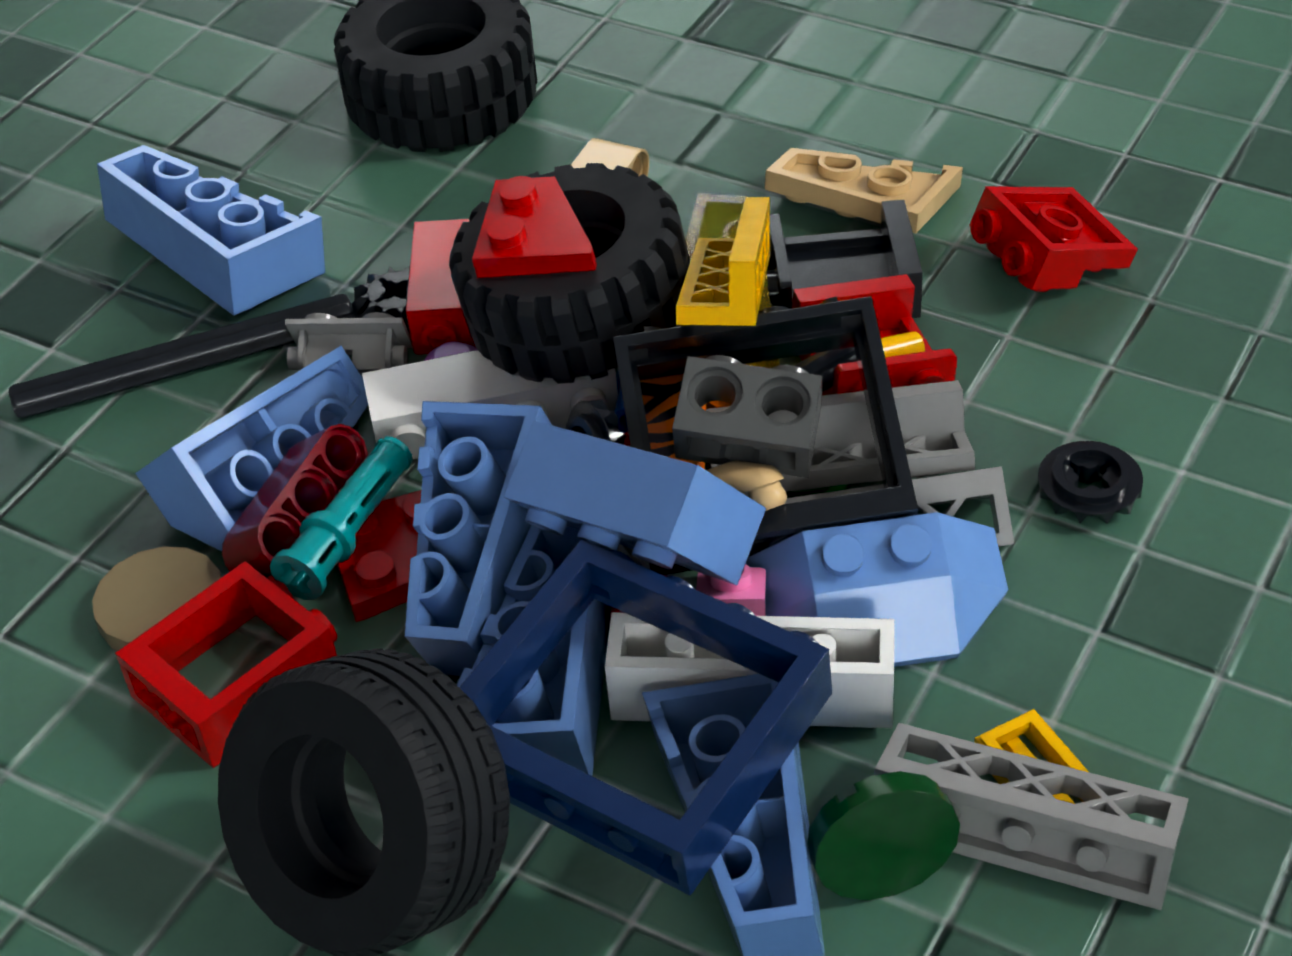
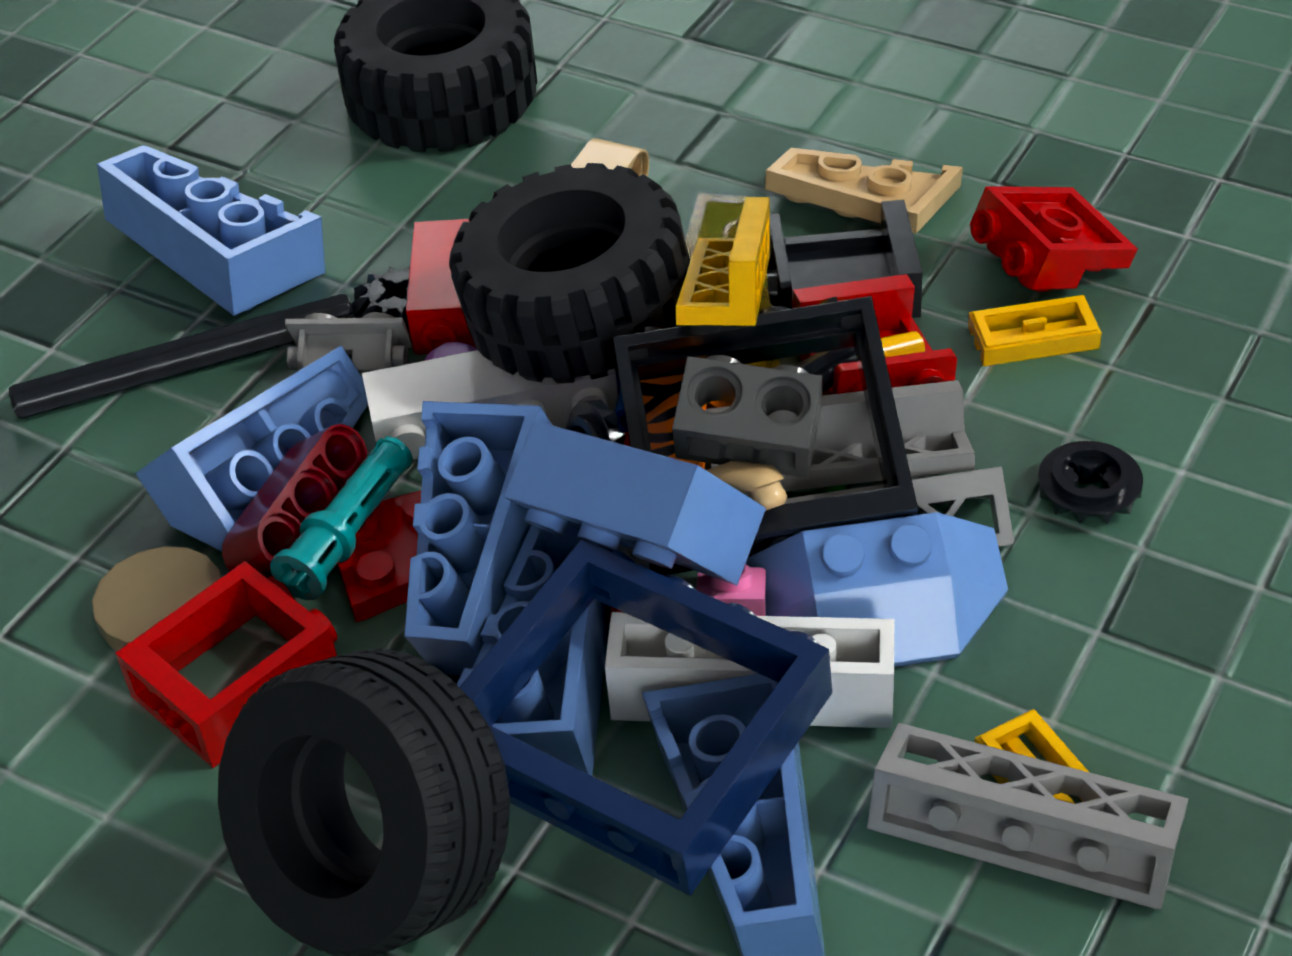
red wing [472,176,597,278] -> none
dark green tile [808,771,960,900] -> none
none -> yellow tile [968,295,1102,366]

